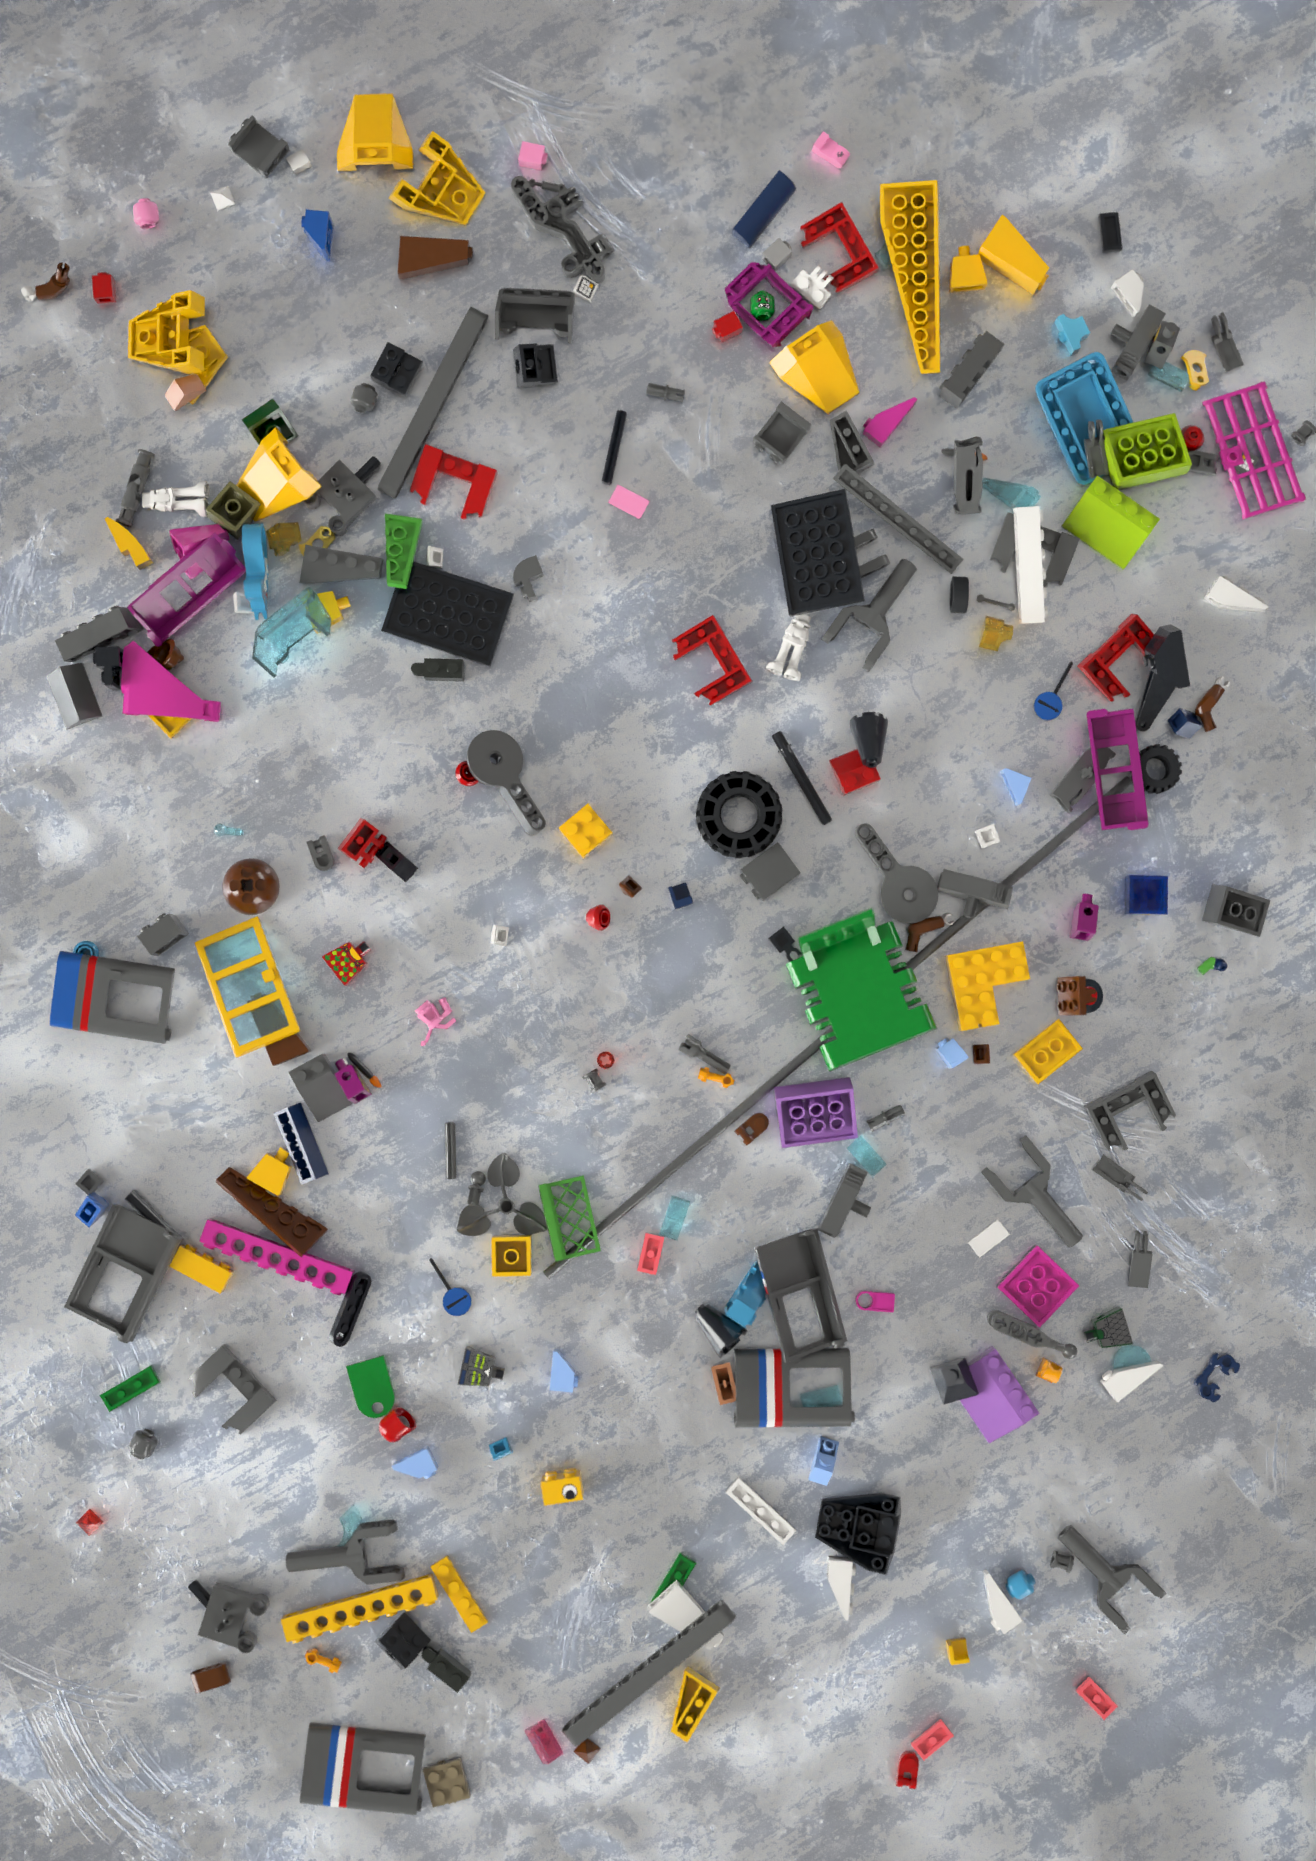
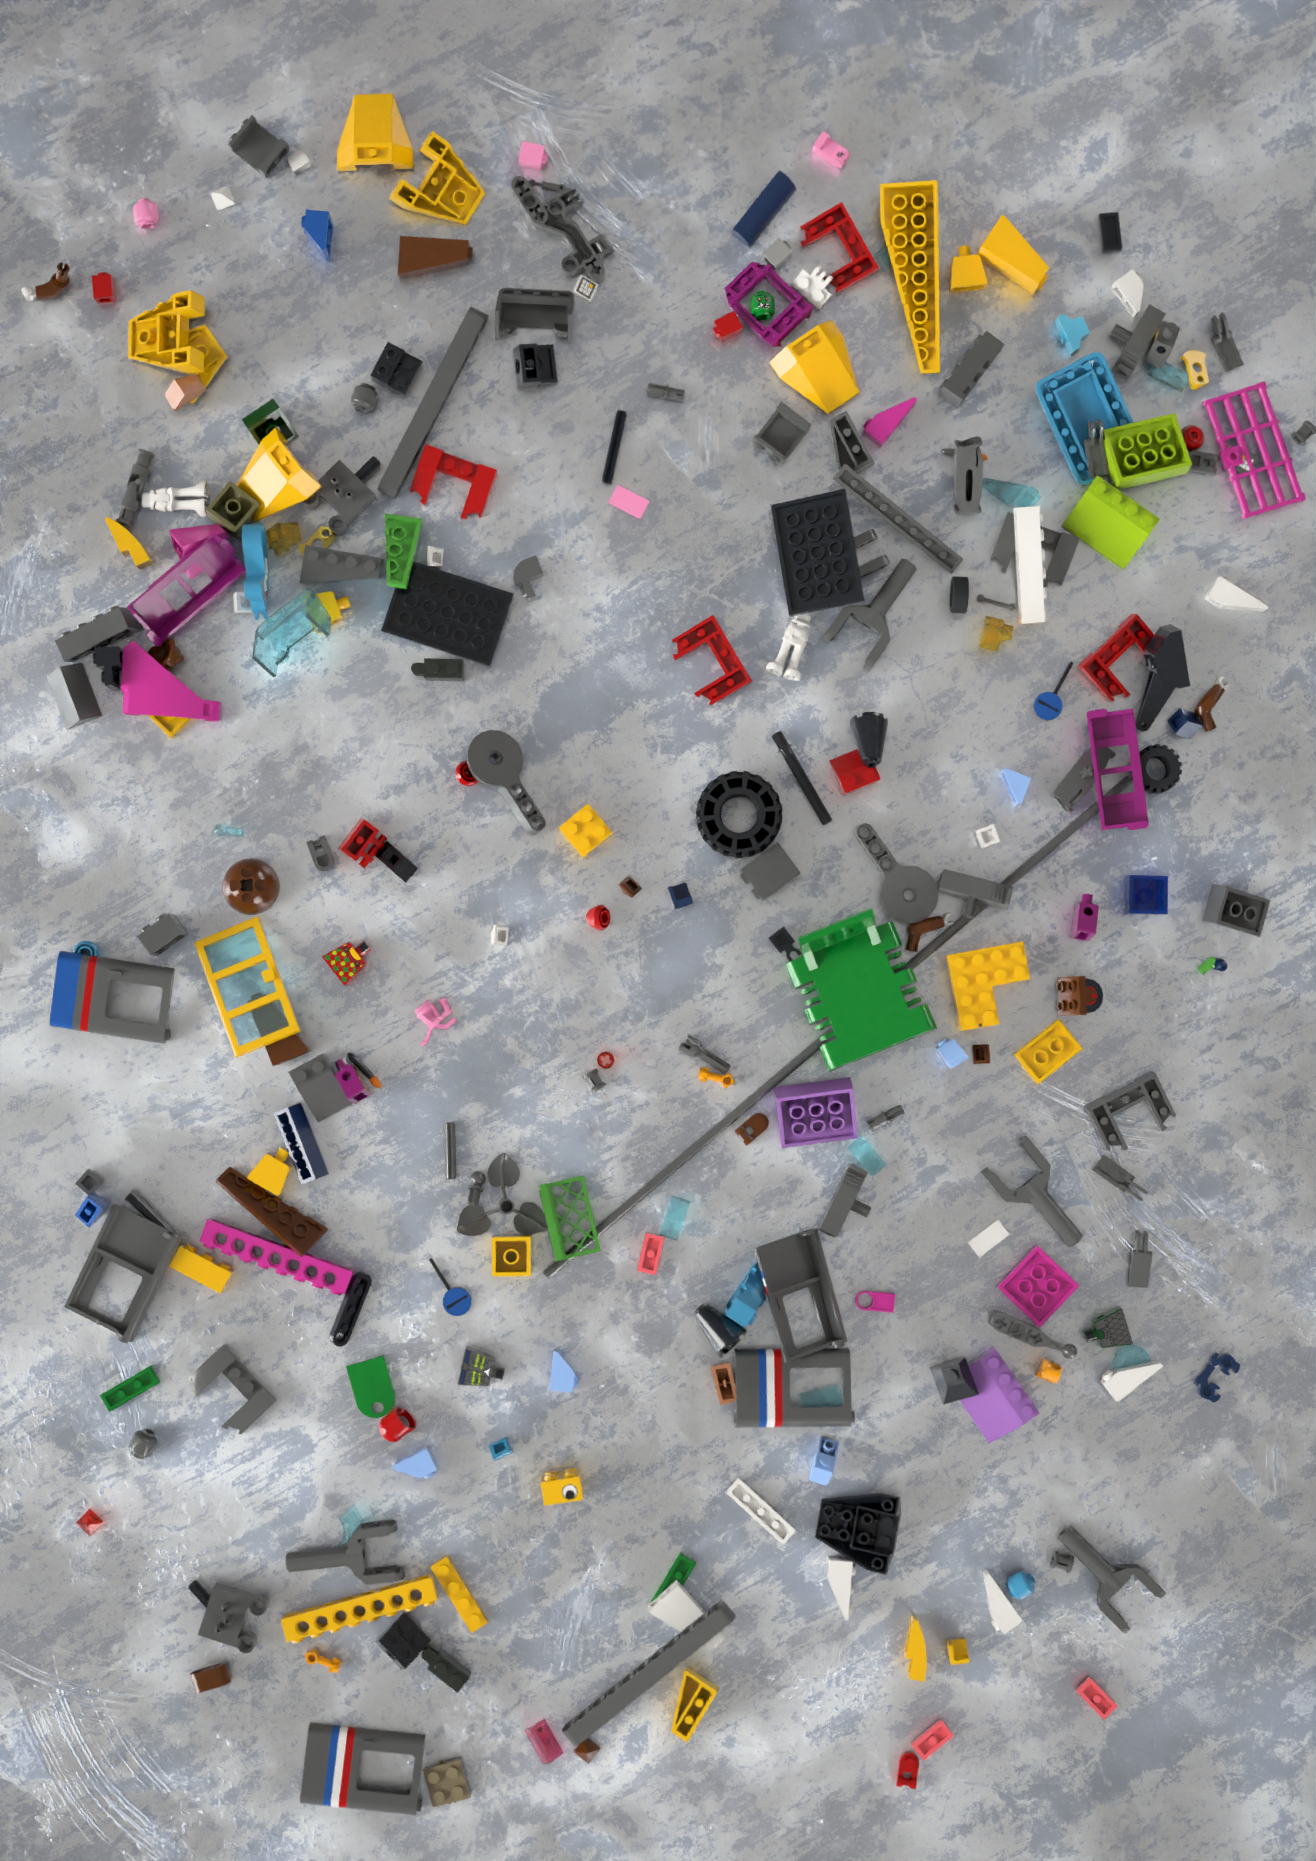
none -> yellow slope [904,1615,927,1682]

